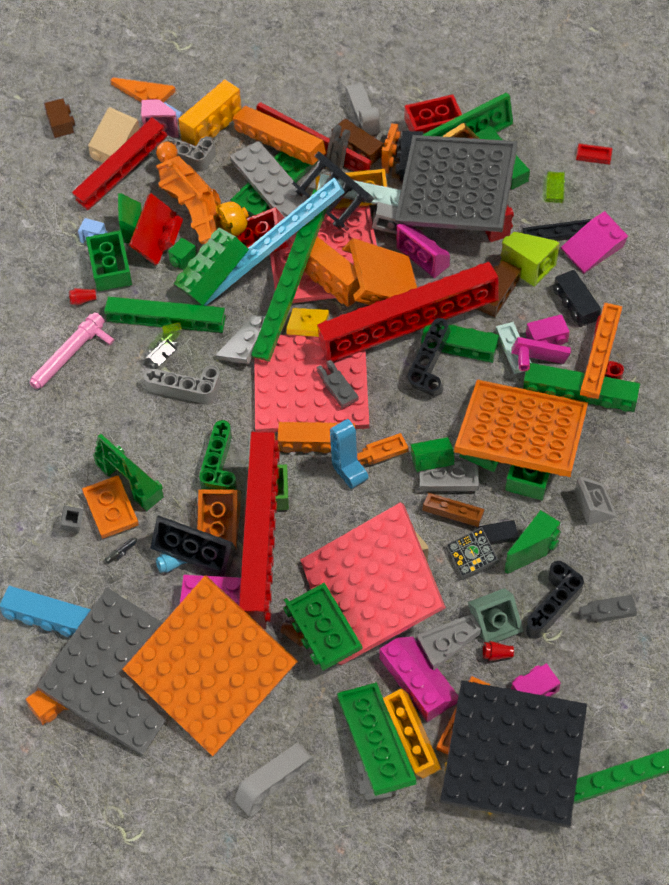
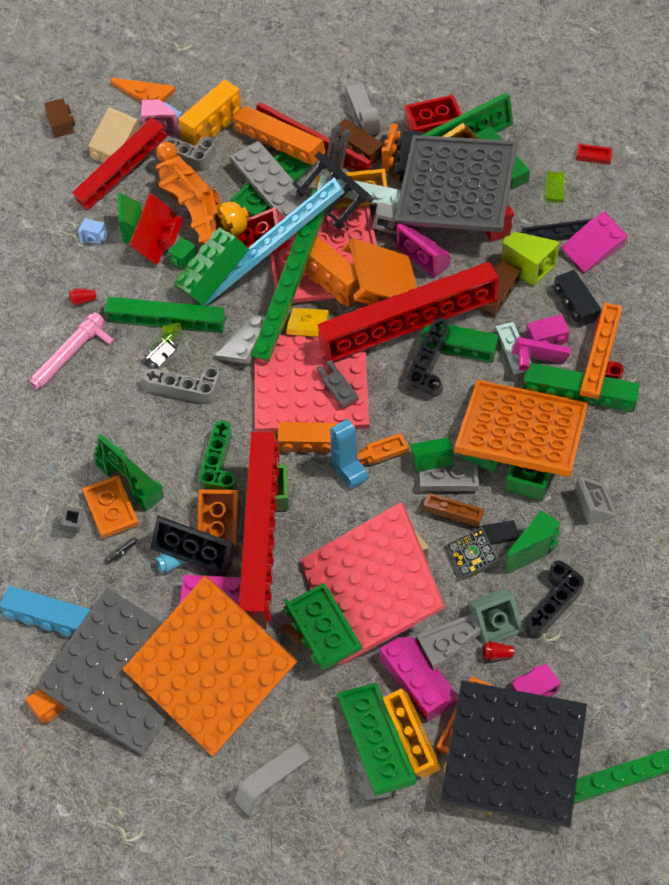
green brick [86,230,133,292] -> none
dark grey hinge [578,595,637,623] -> none

